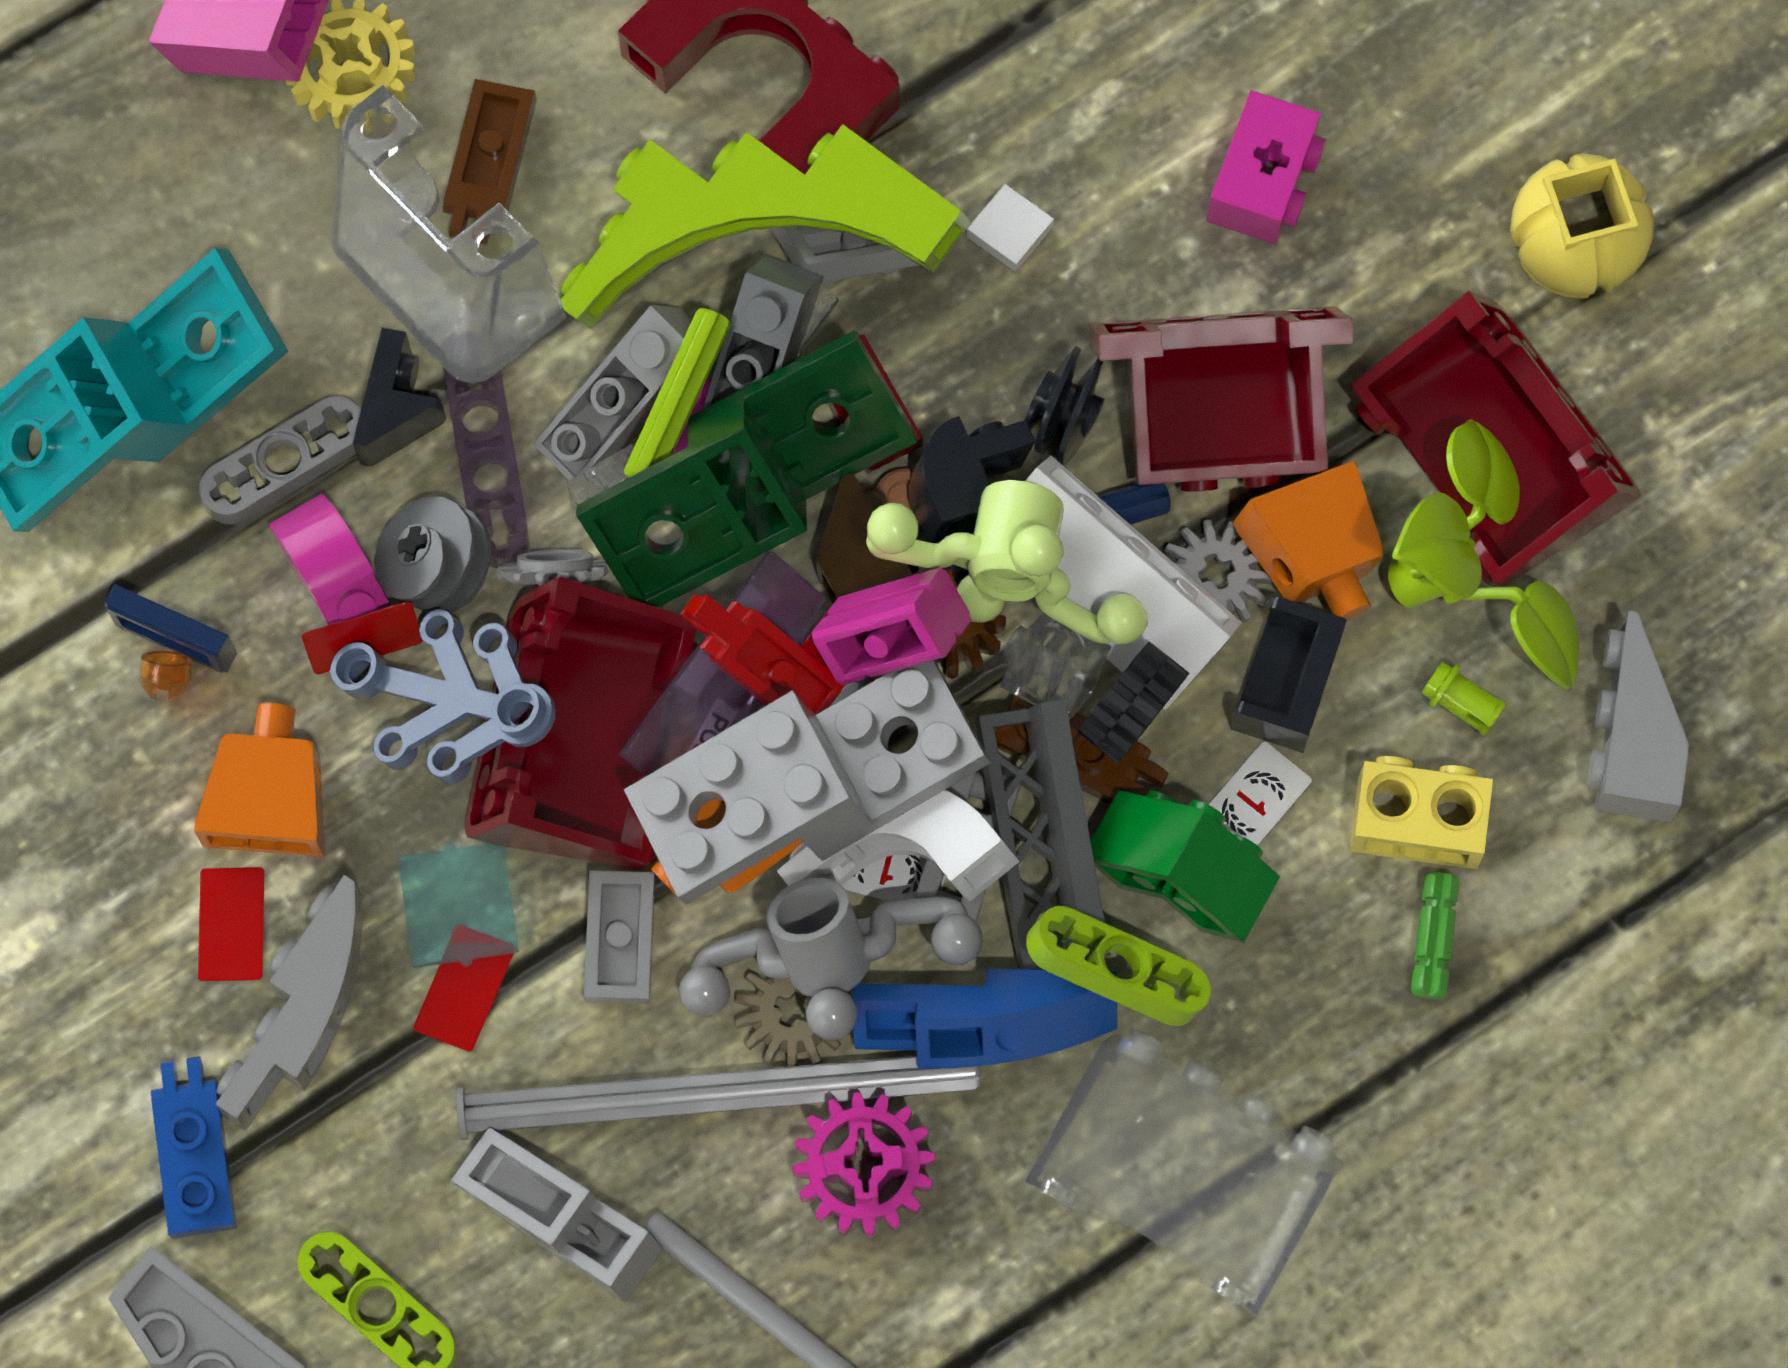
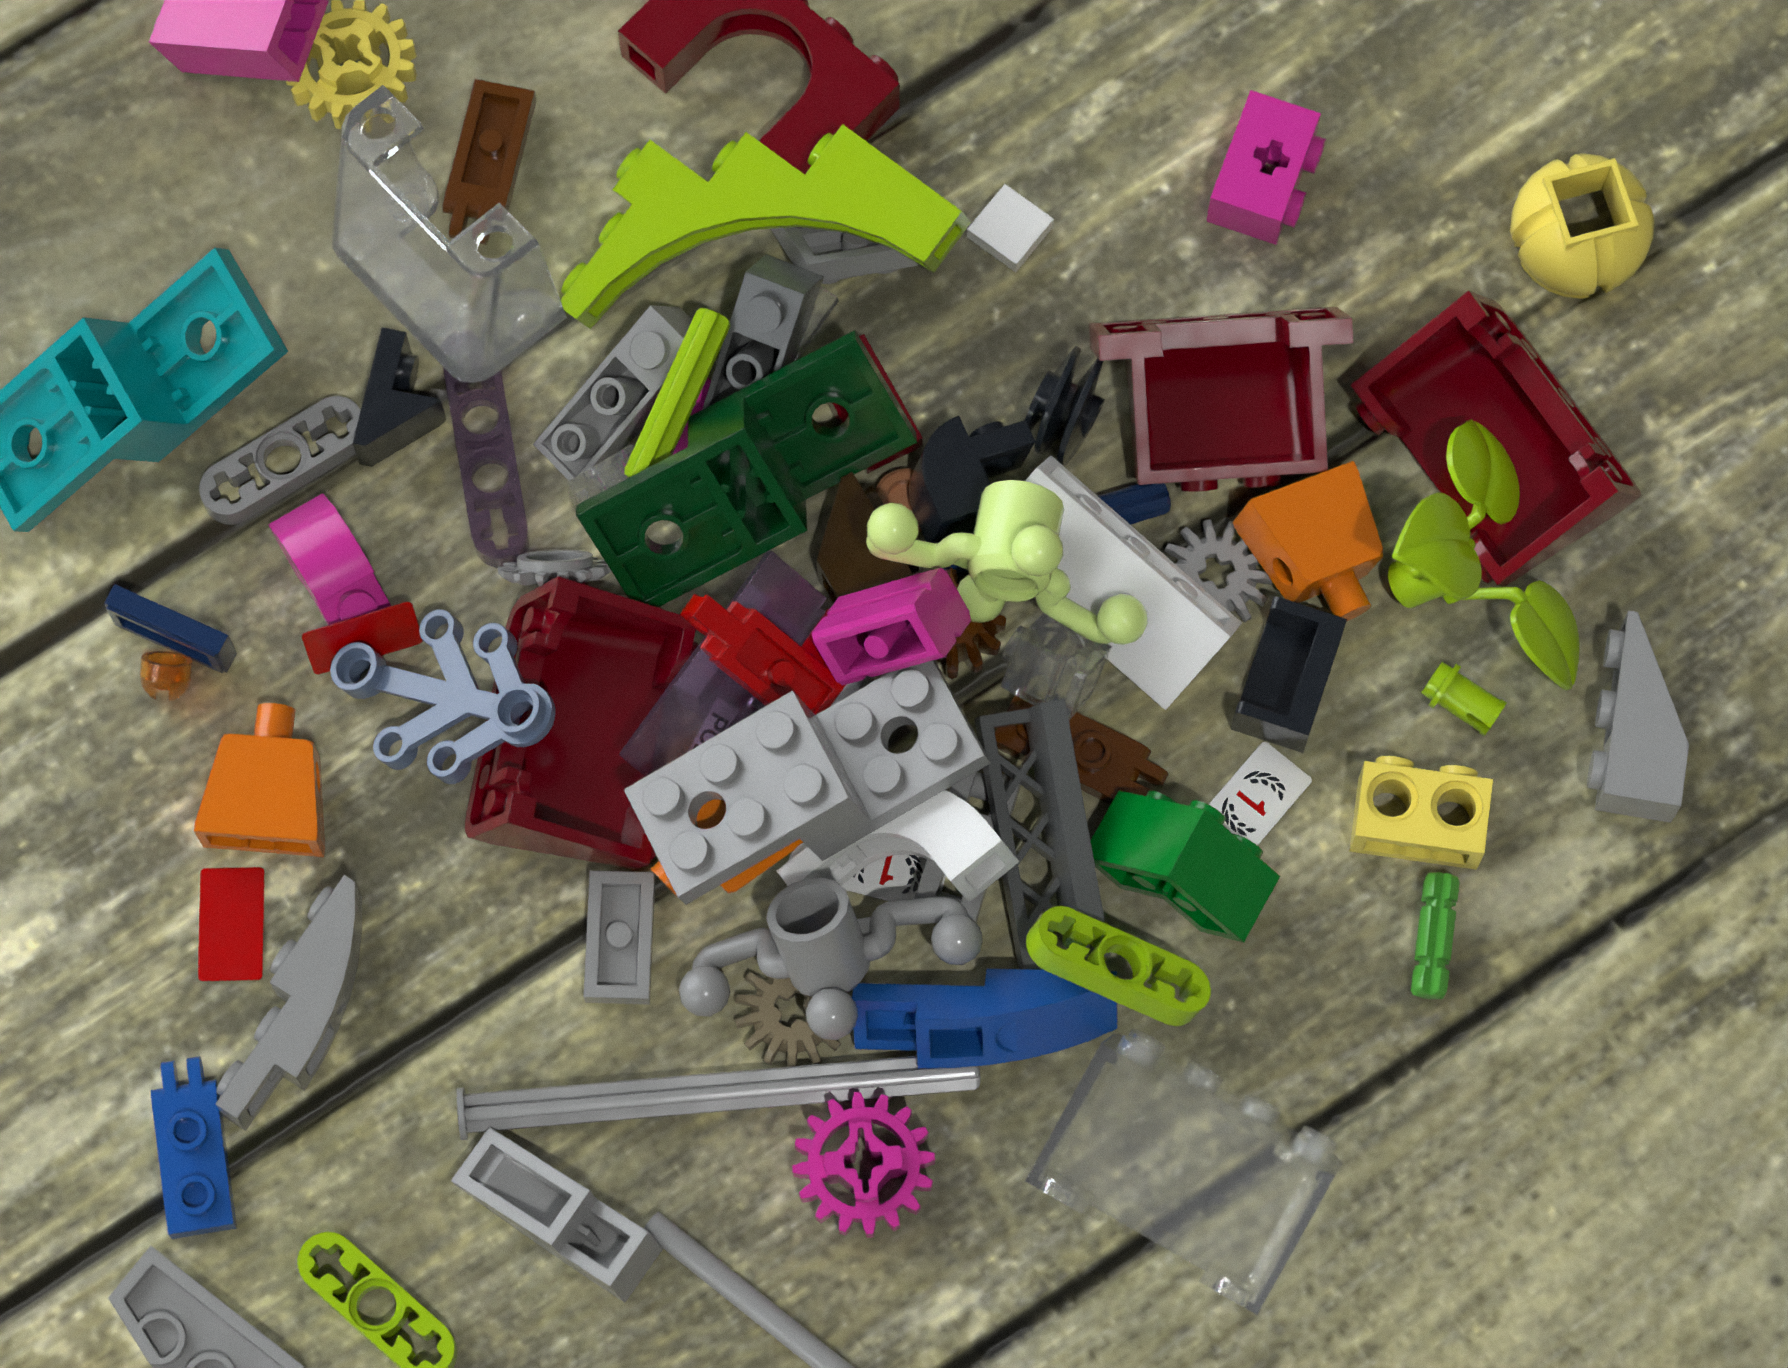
dark grey piece [374,496,491,612] -> none
clear light blue piece [398,843,519,968] -> none
red sticker [413,925,515,1052] -> none
black tyre [1077,641,1190,764] -> none

